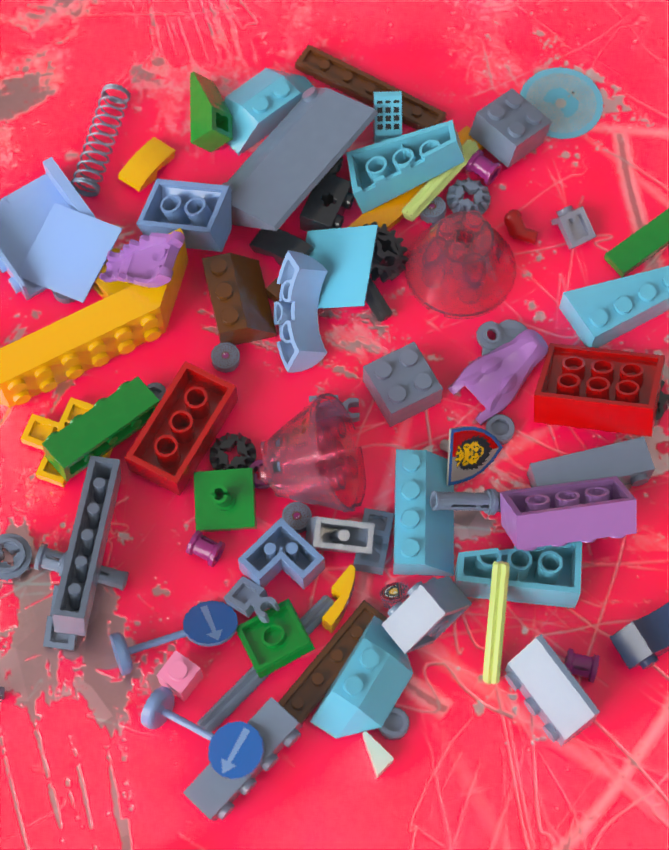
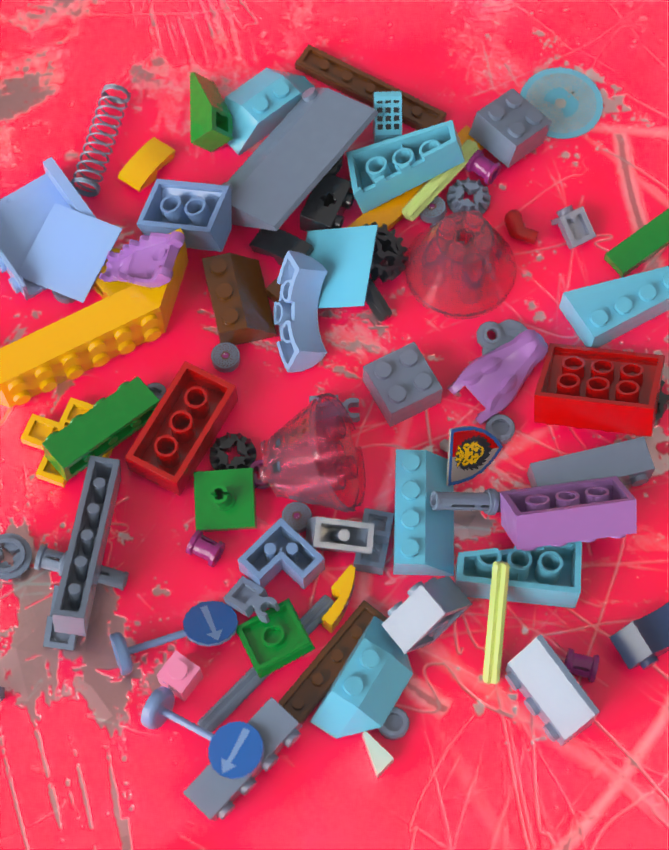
tile [380,582,410,609] -> none

